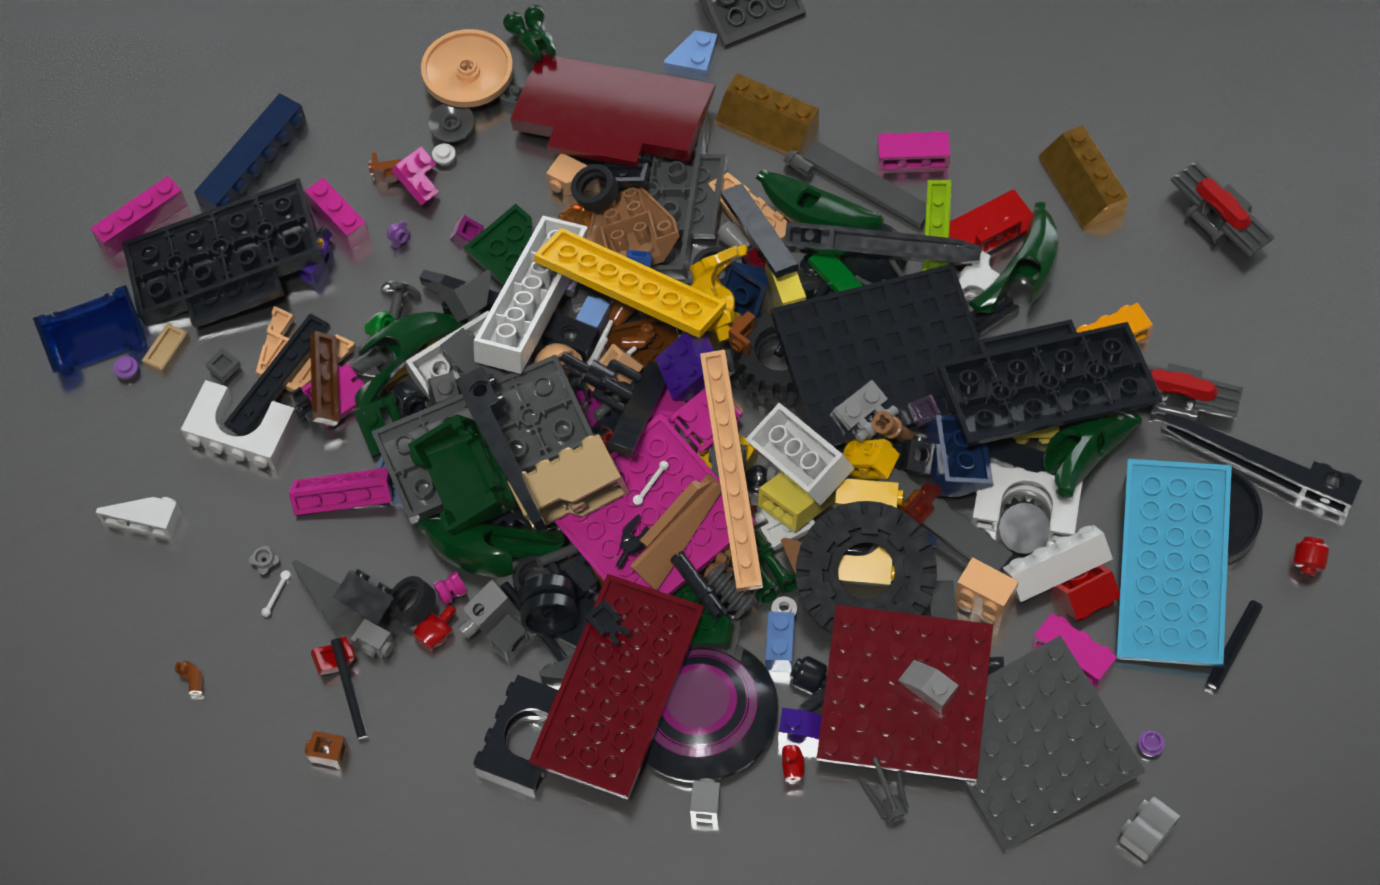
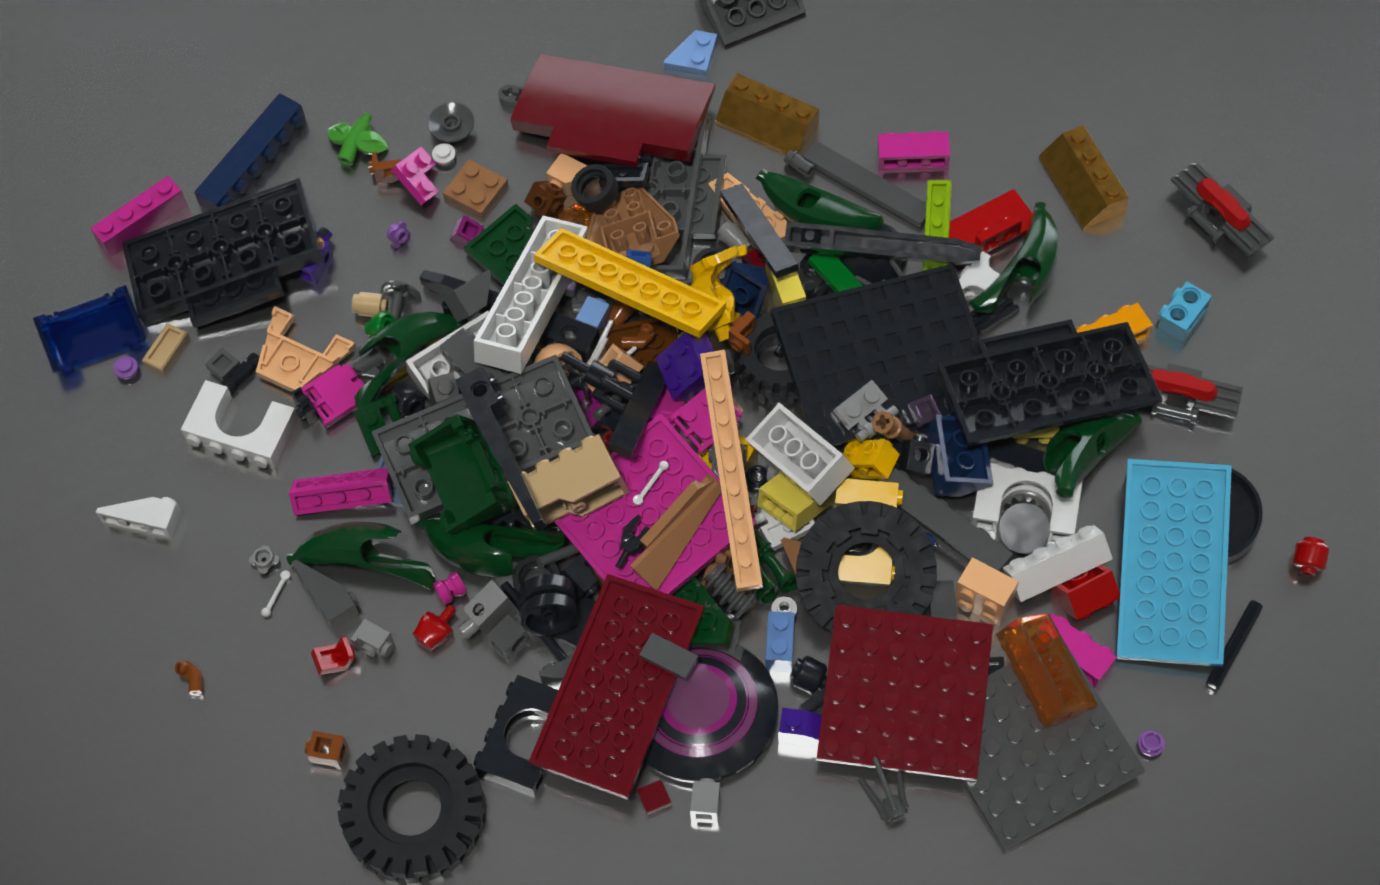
black tile [224,313,331,436] -> none
dark pink brick [304,177,370,250] -> none
reddish brown plate [310,331,339,426] -> none
black bar [330,638,368,739] -> none
black brick [333,568,395,624] -> none
black tyre [387,576,436,627] -> none
light nougat dish [421,29,513,108] -> none
dark green piece [503,5,556,62] -> none
black plate [585,600,631,647] -> none
black pin [670,551,727,621] -> none
red piece [782,745,805,784] -> none
light grey slope [898,660,958,713] -> none
clear red plate [900,482,942,525] -> none
light grey brick [1120,797,1180,862] -> none
black piece [1161,413,1362,516] -> none
none -> black axle [221,352,260,393]
none -> dark green piece [286,522,436,591]
none -> bright green plant [327,113,388,166]
none -> black tyre [338,734,486,883]
none -> tan brick [352,292,389,317]
none -> medium nougat plate [443,159,508,218]
none -> reddish brown brick [524,181,567,217]
none -> dark red tile [637,779,672,816]
none -> dark grey tile [639,633,699,681]
none -> clear orange slope [996,613,1098,728]
none -> medium azure brick [1158,282,1212,342]

